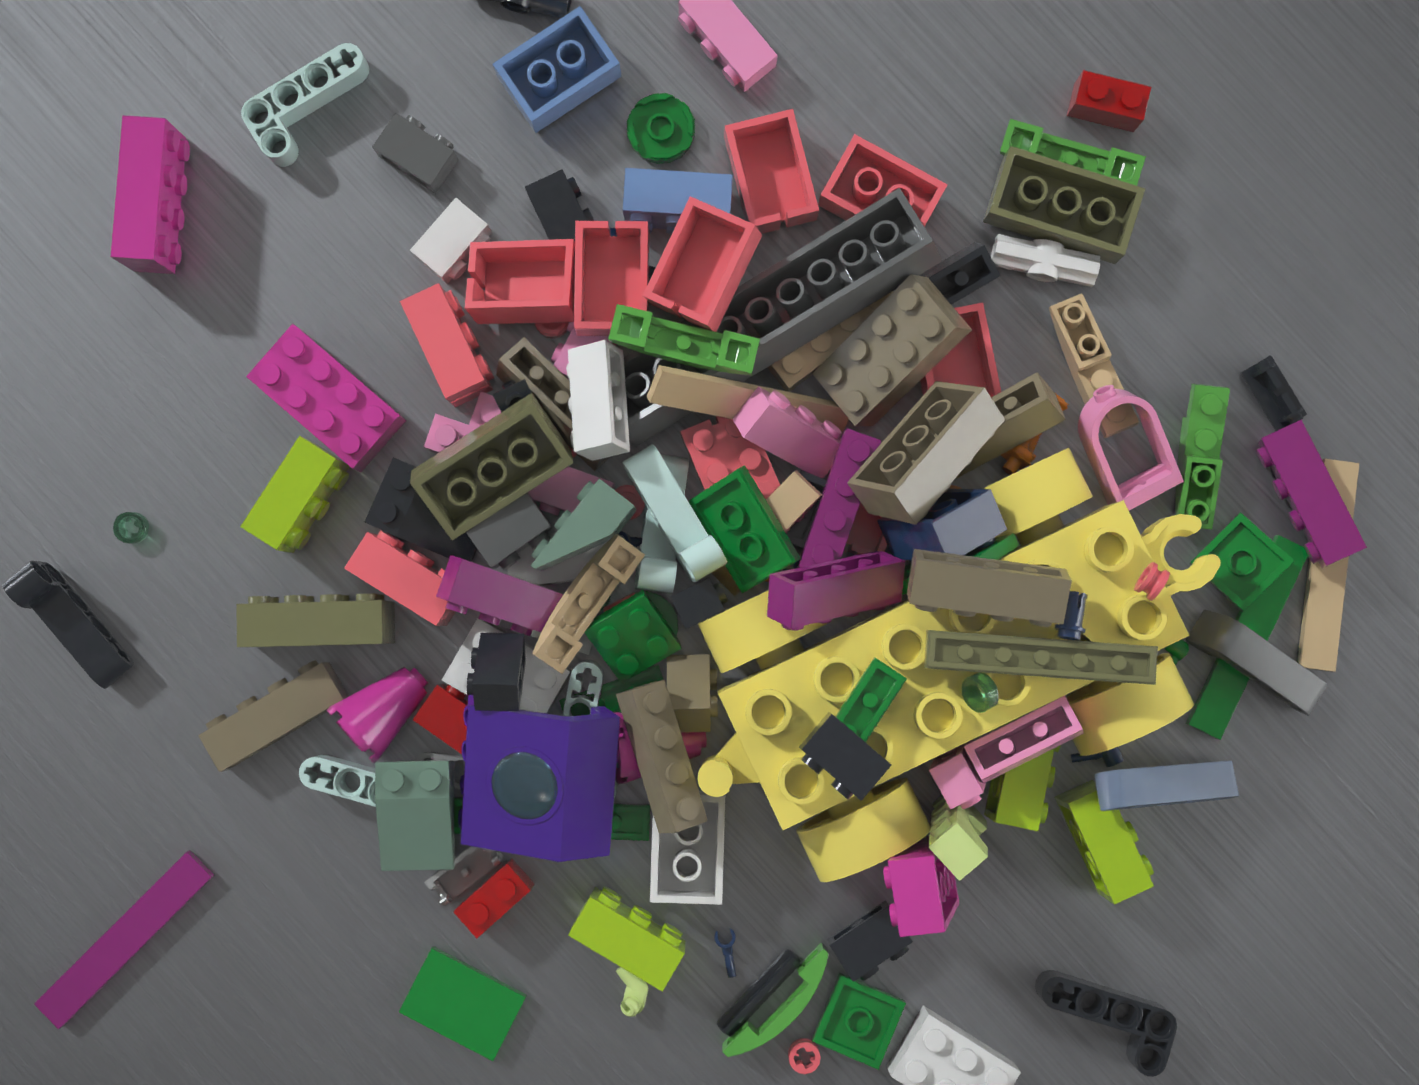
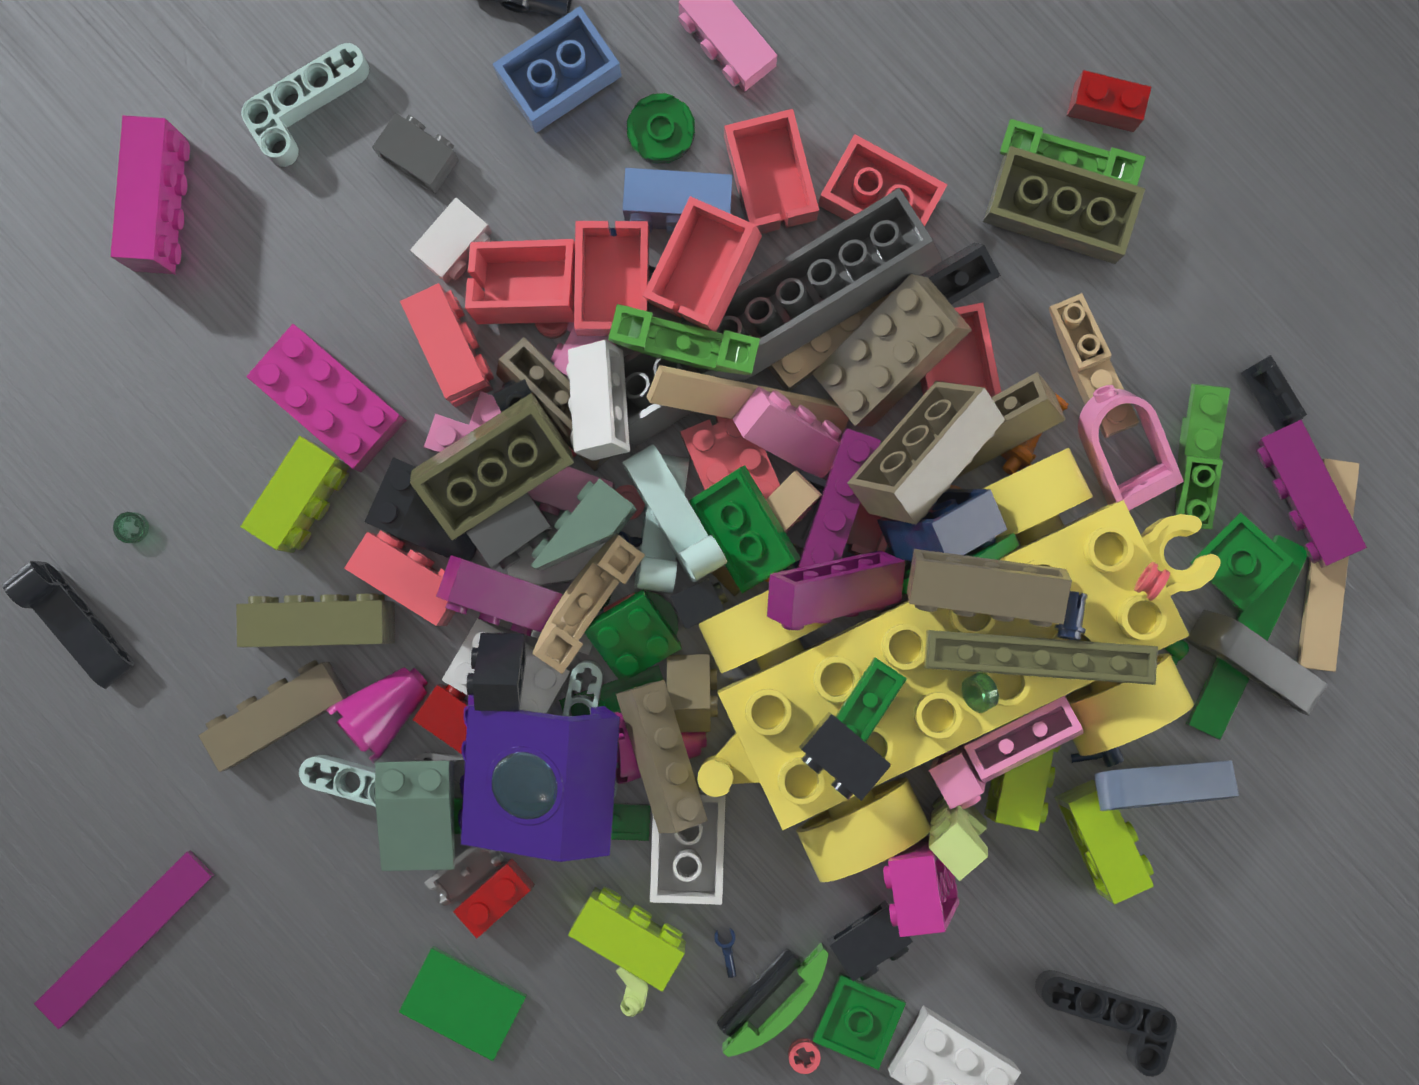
black brick [525,169,594,241] -> none
white piece [991,234,1101,287] -> none

